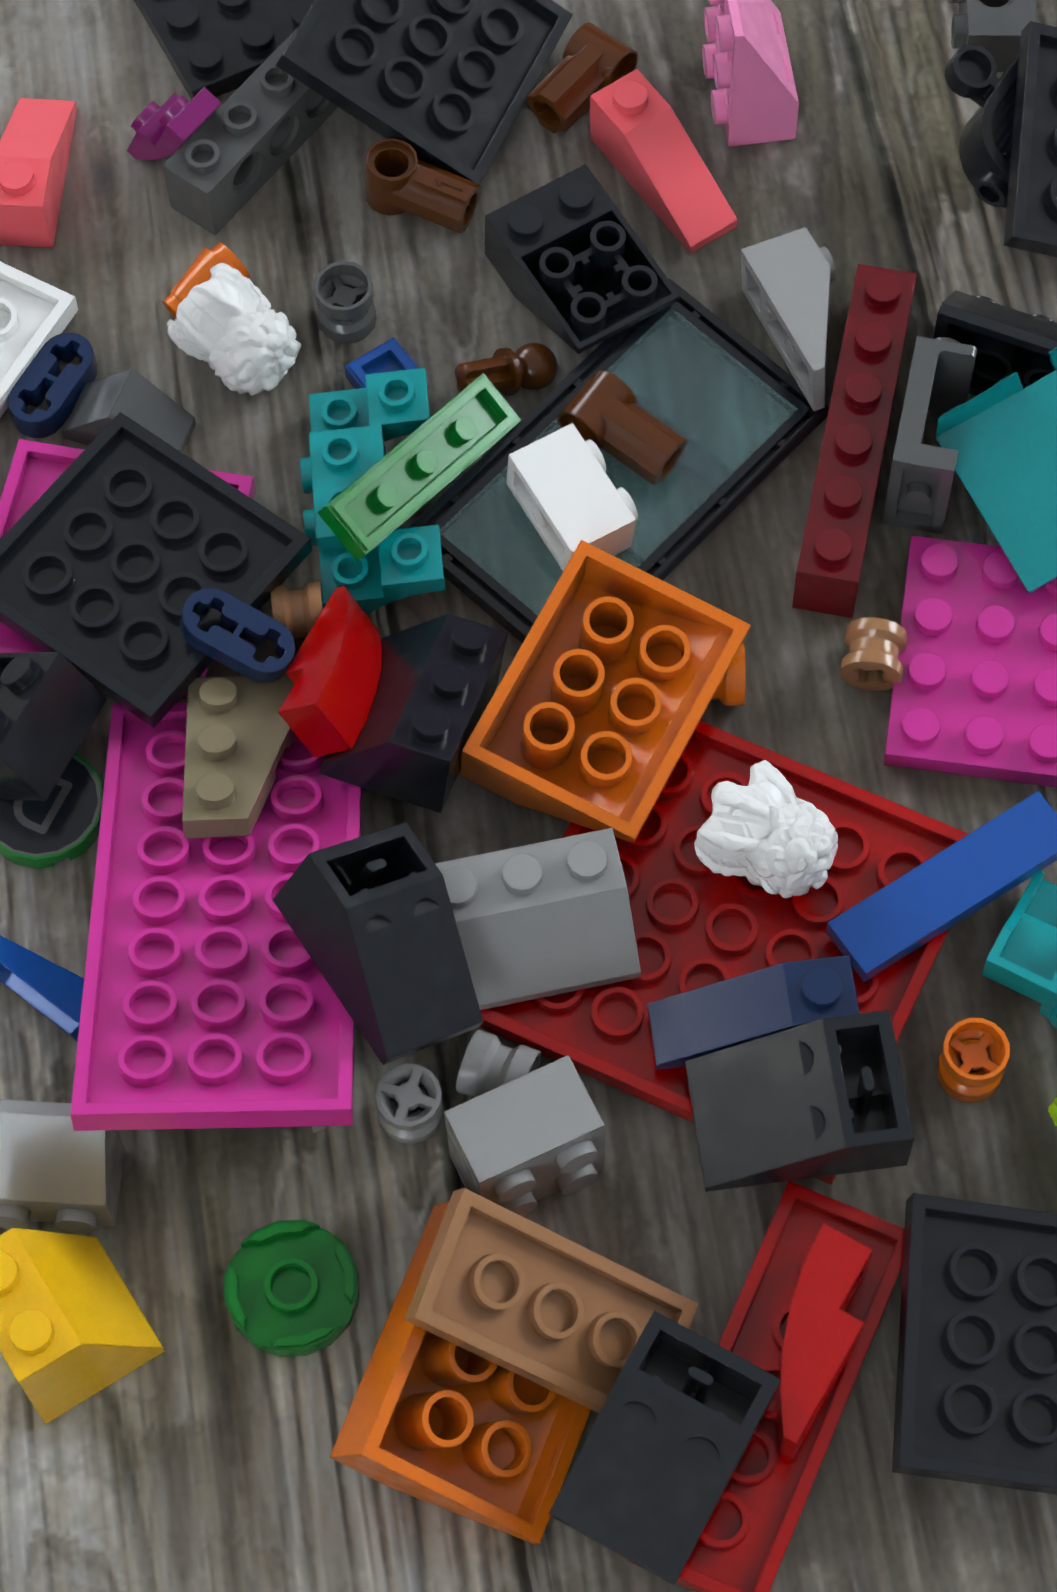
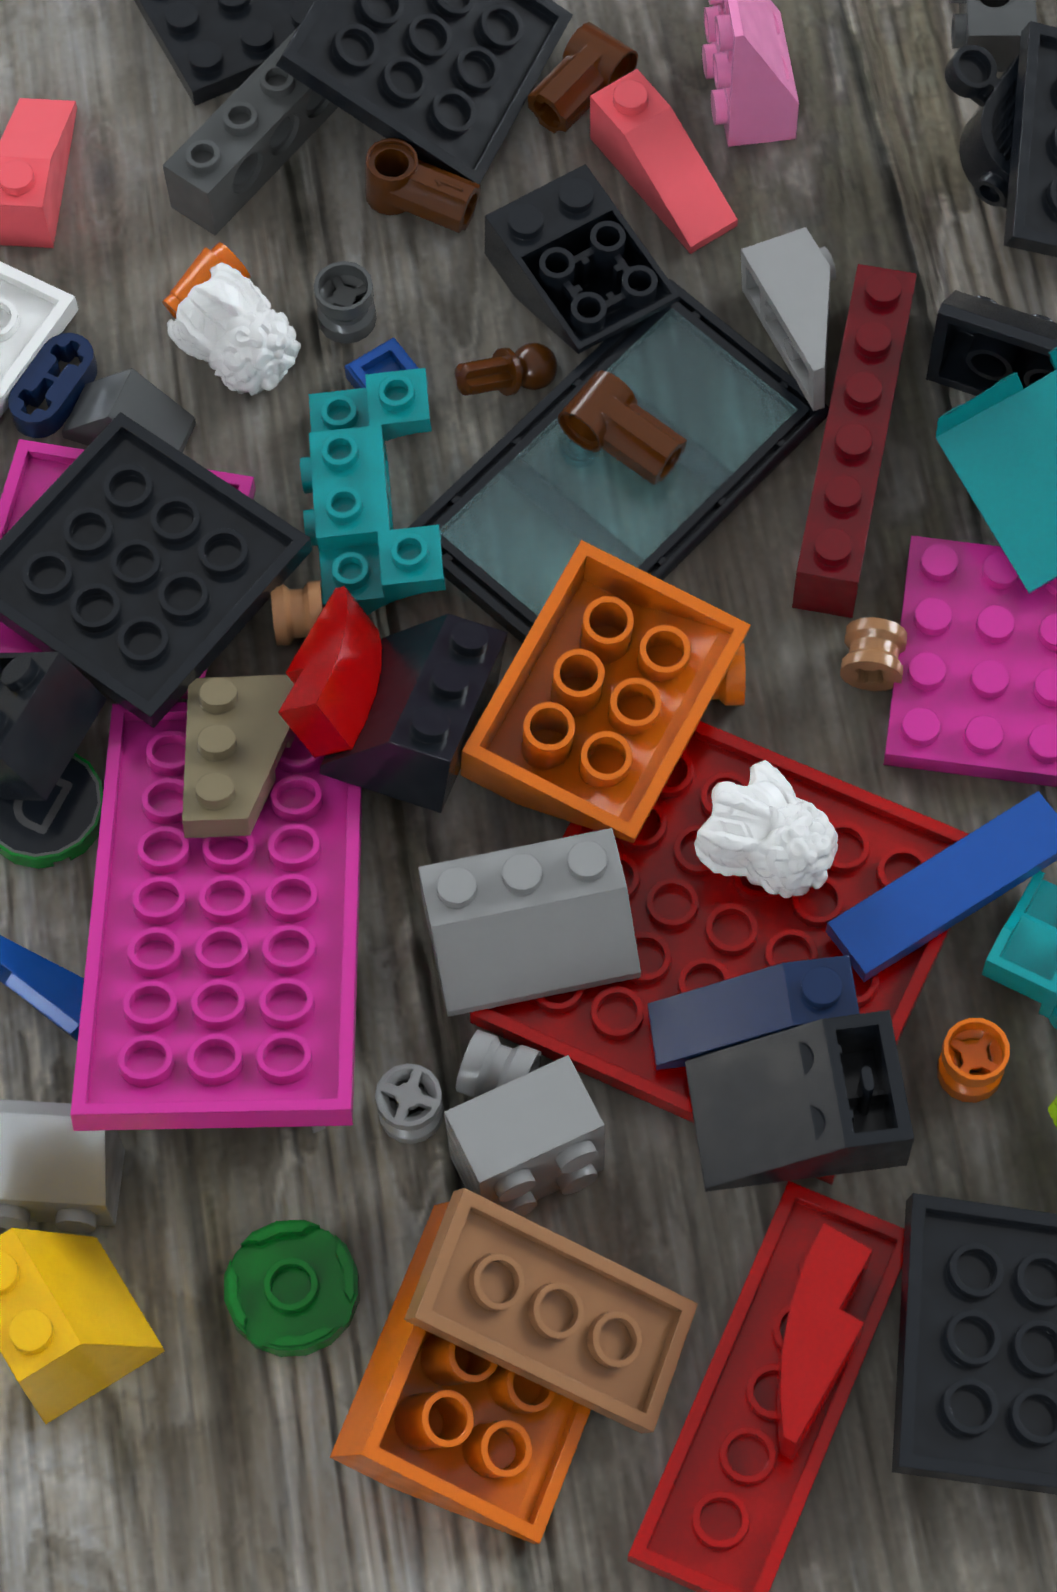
magenta slope [127,87,221,160] -> none
dark blue beam [180,588,295,683] -> none
black slope [273,822,483,1065] -> none
tile [317,373,521,561] -> none
white brick [506,423,638,571] -> none
black slope [549,1310,781,1586] -> none
dark grey panel [882,336,977,534] -> none

